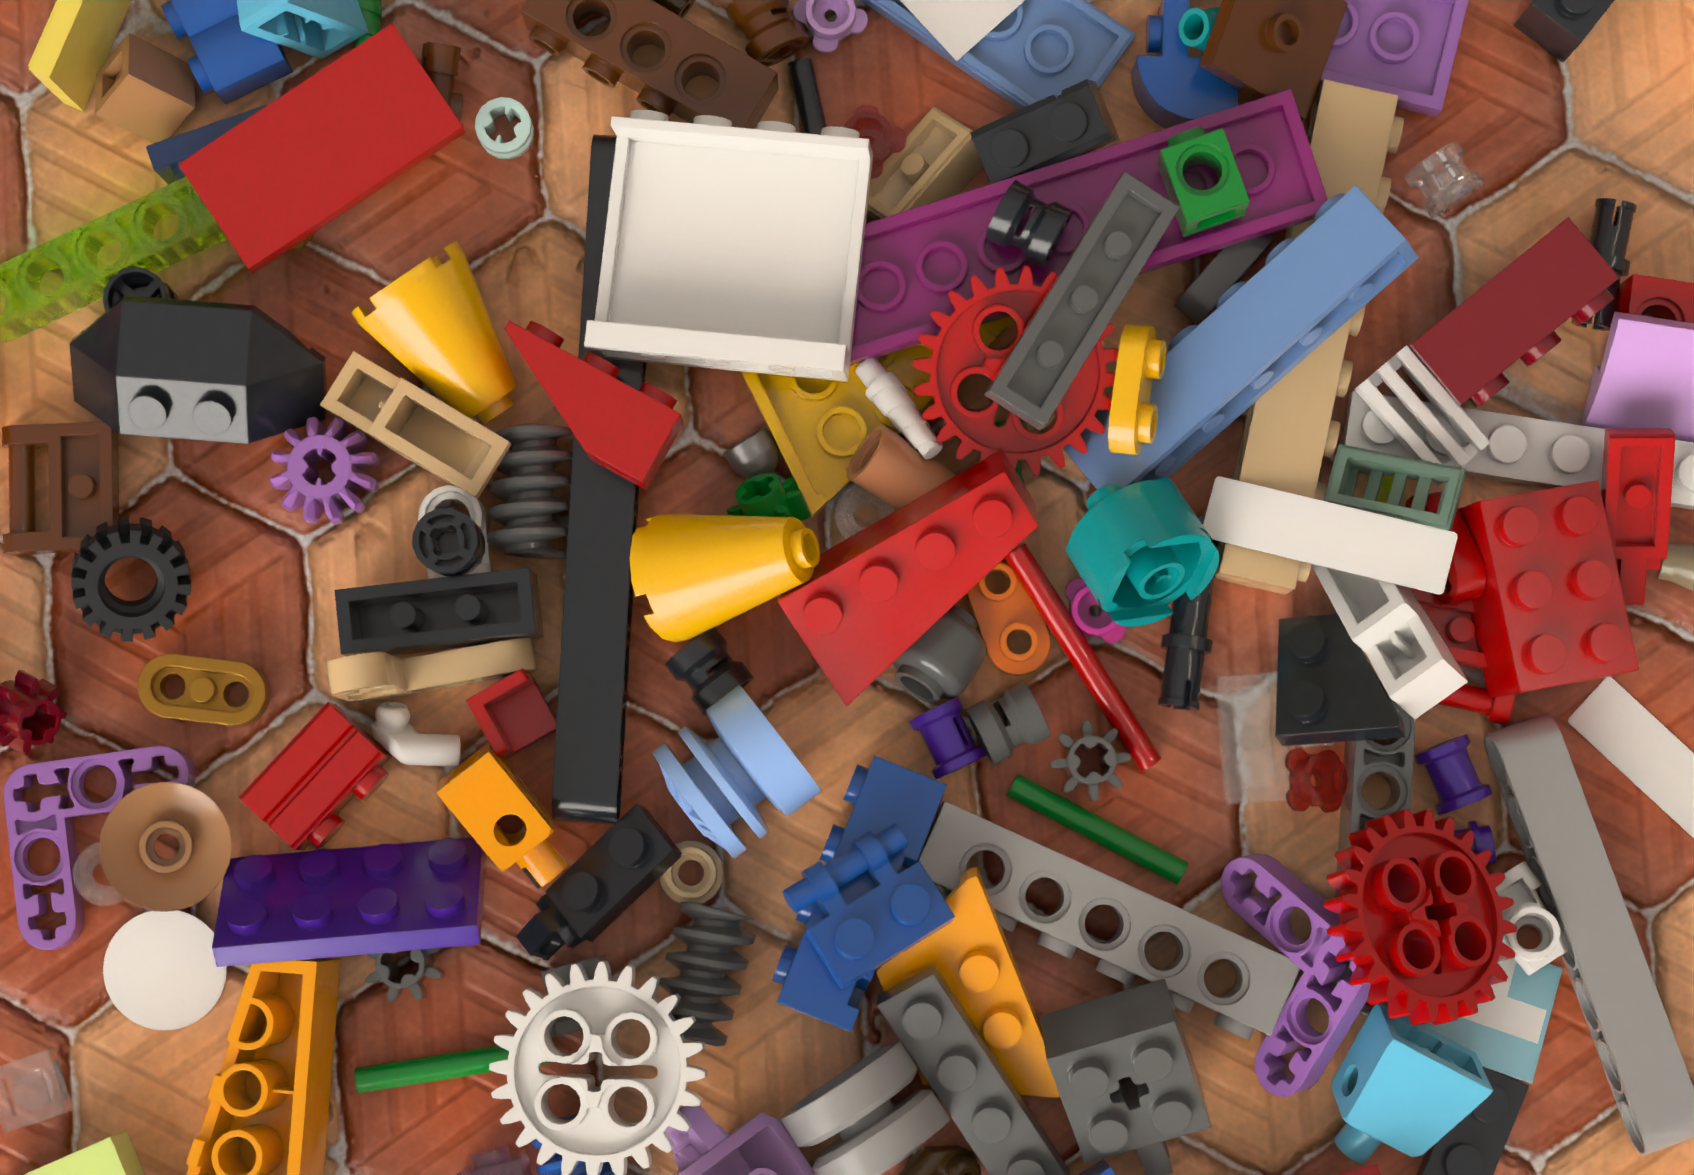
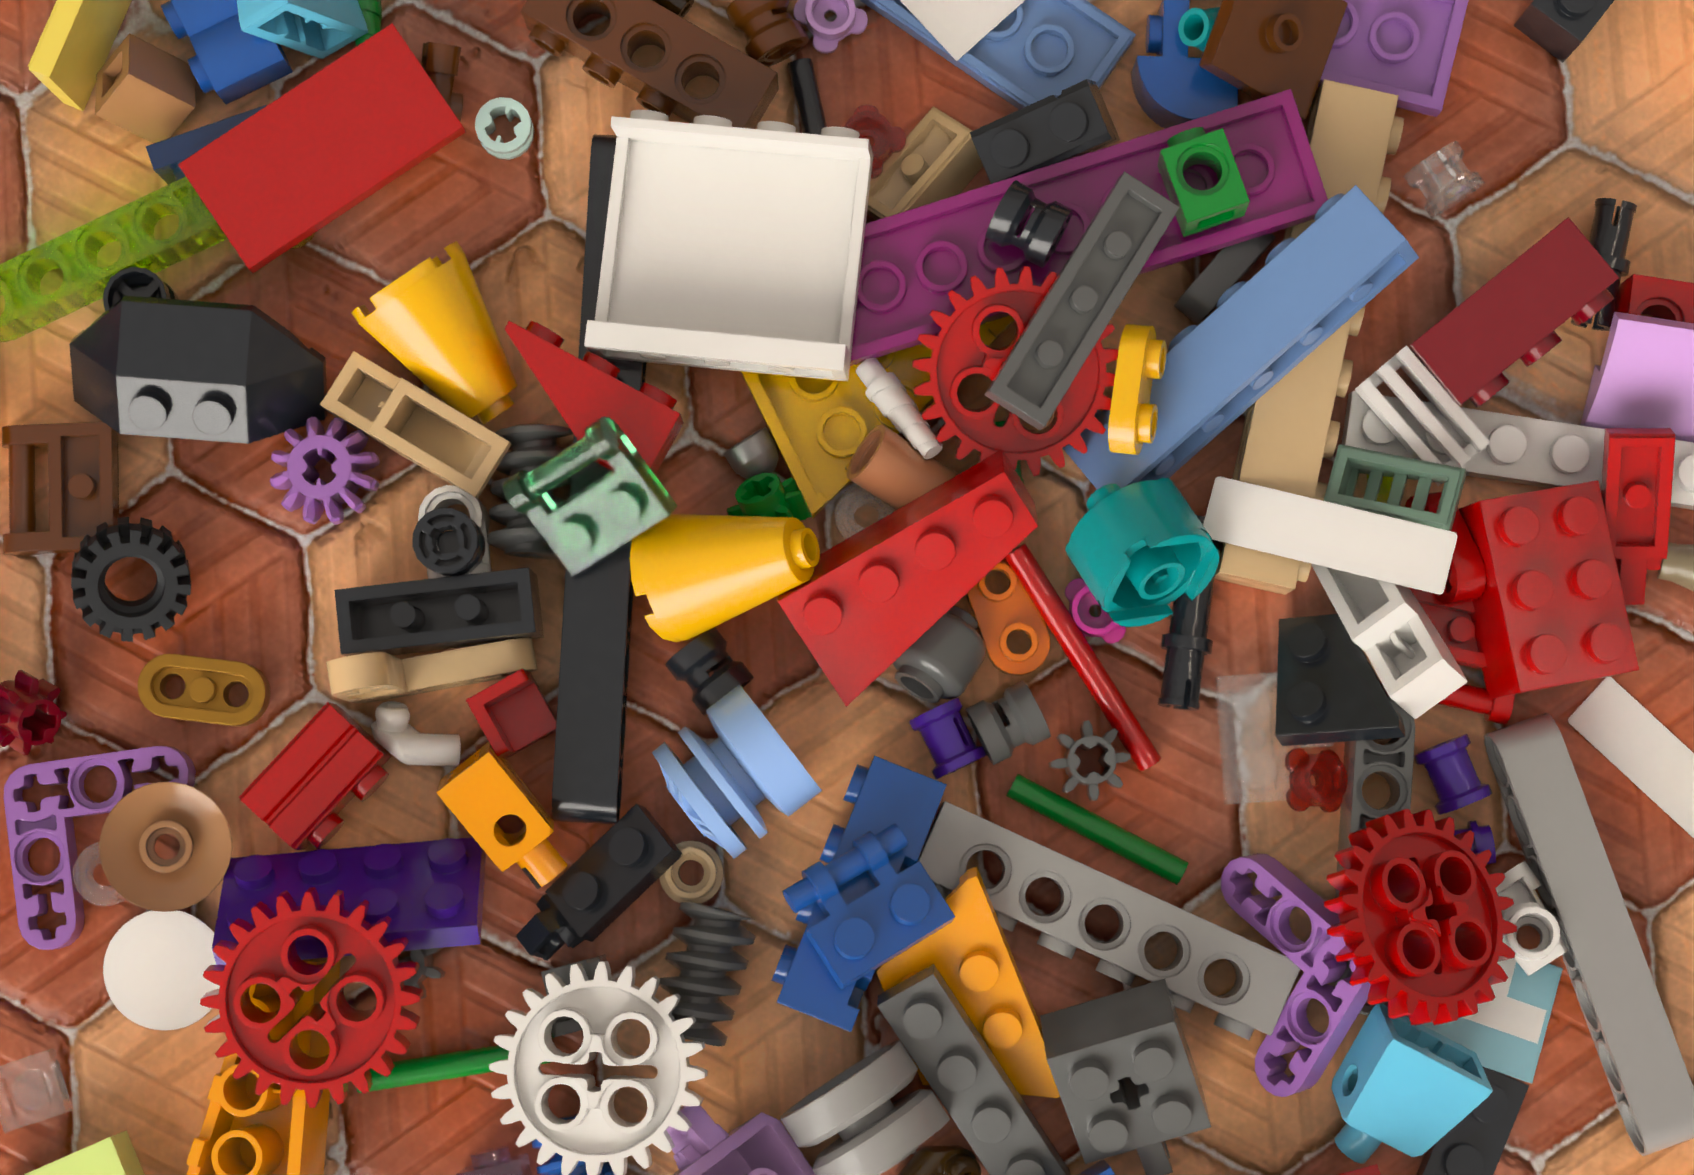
none -> red gear [200,887,423,1108]
none -> clear green plate [503,416,678,577]

